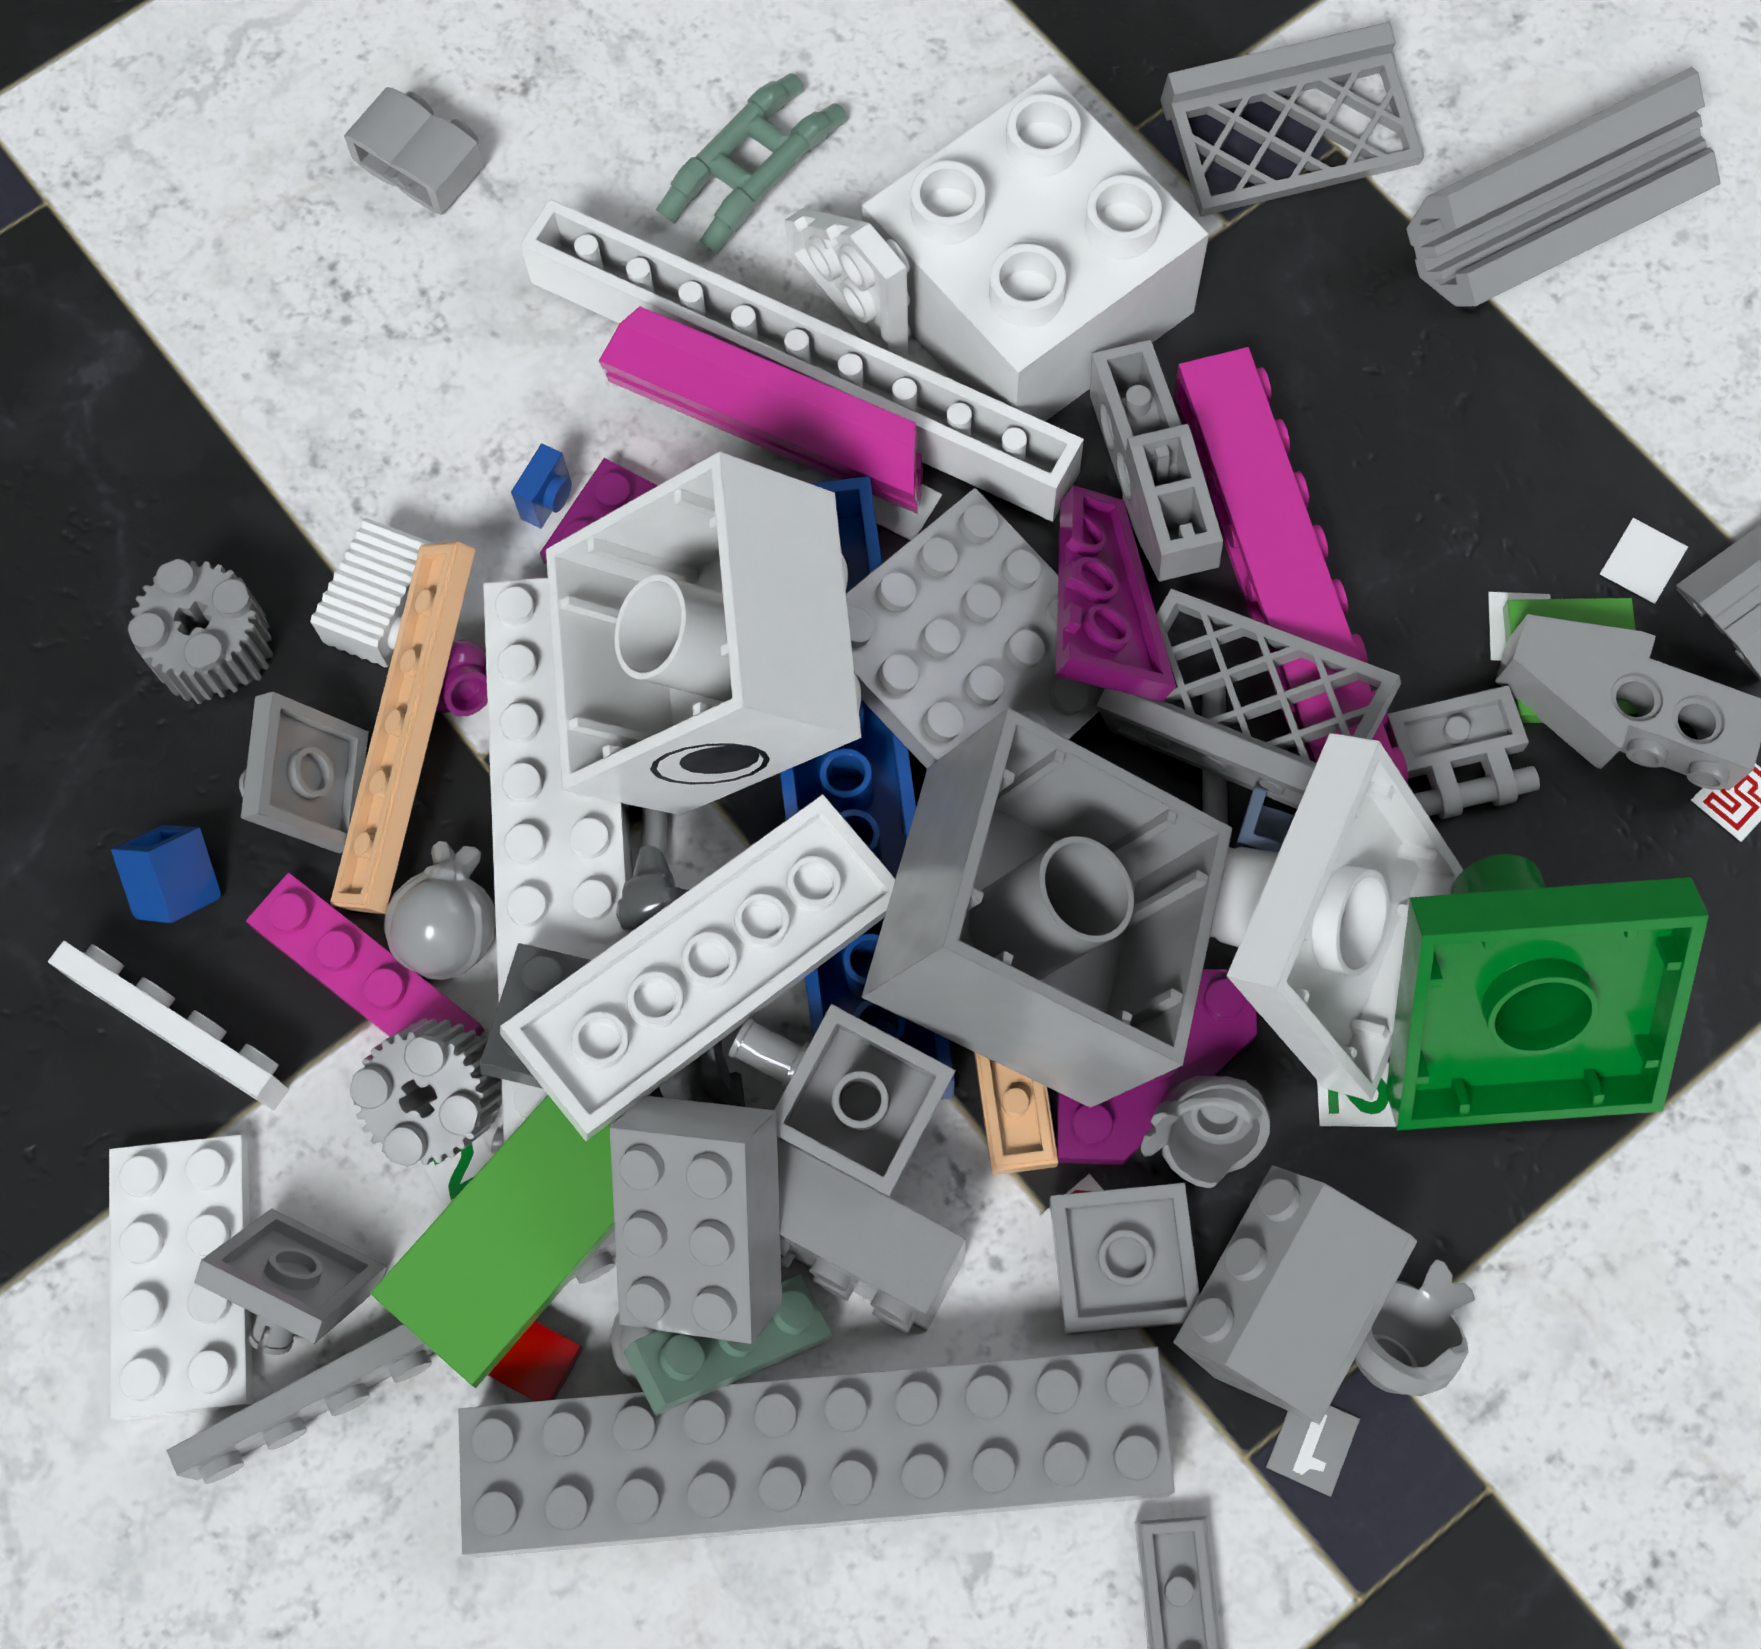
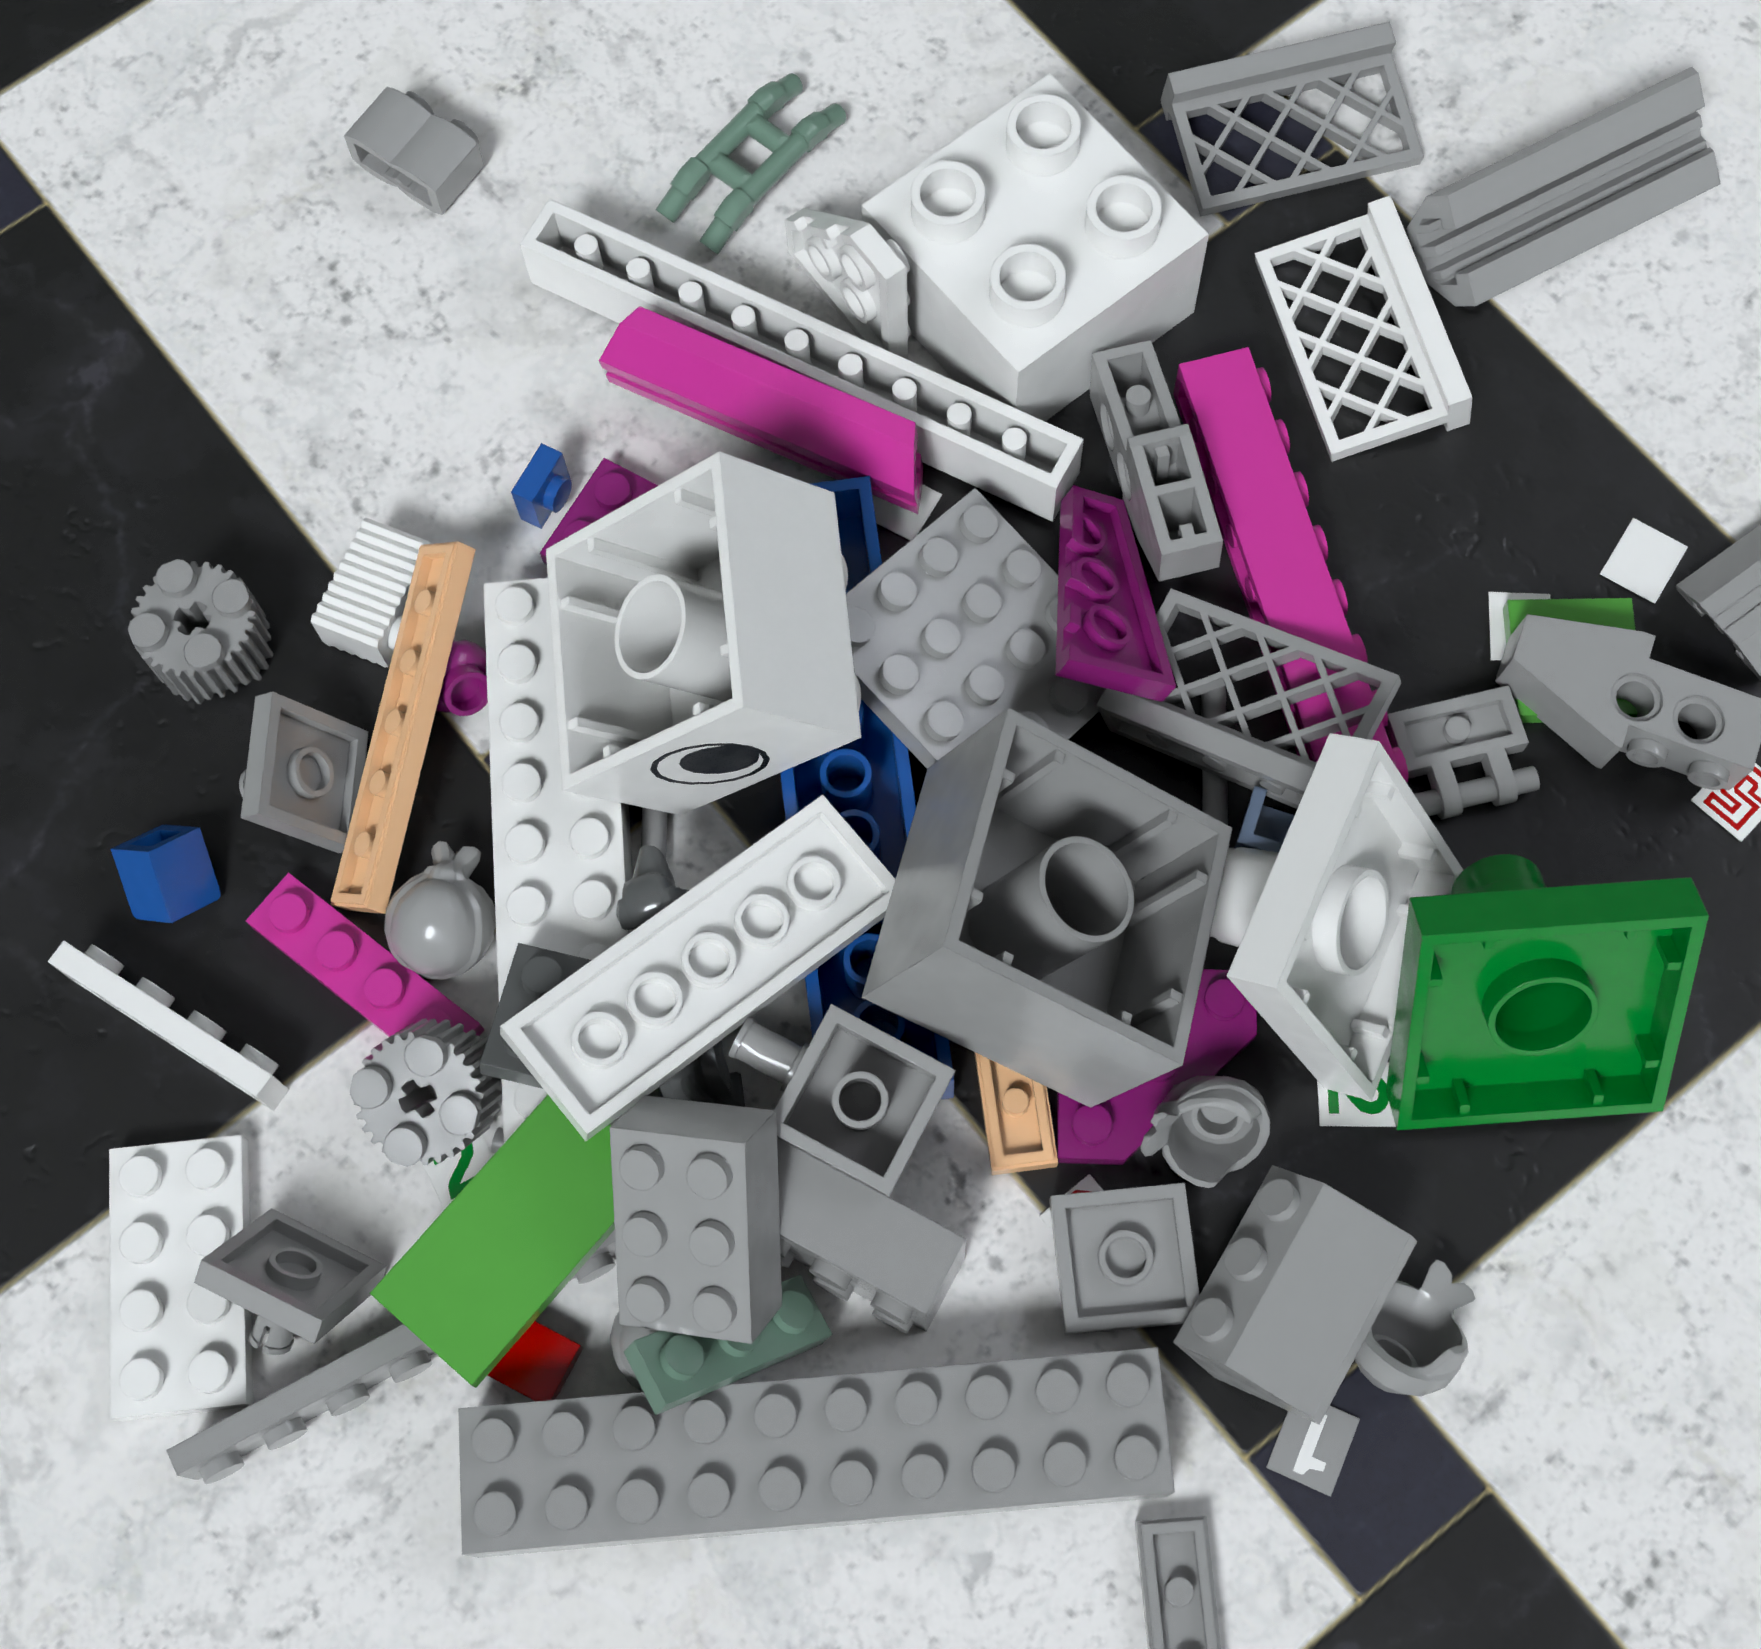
none -> white fence [1255,195,1473,462]

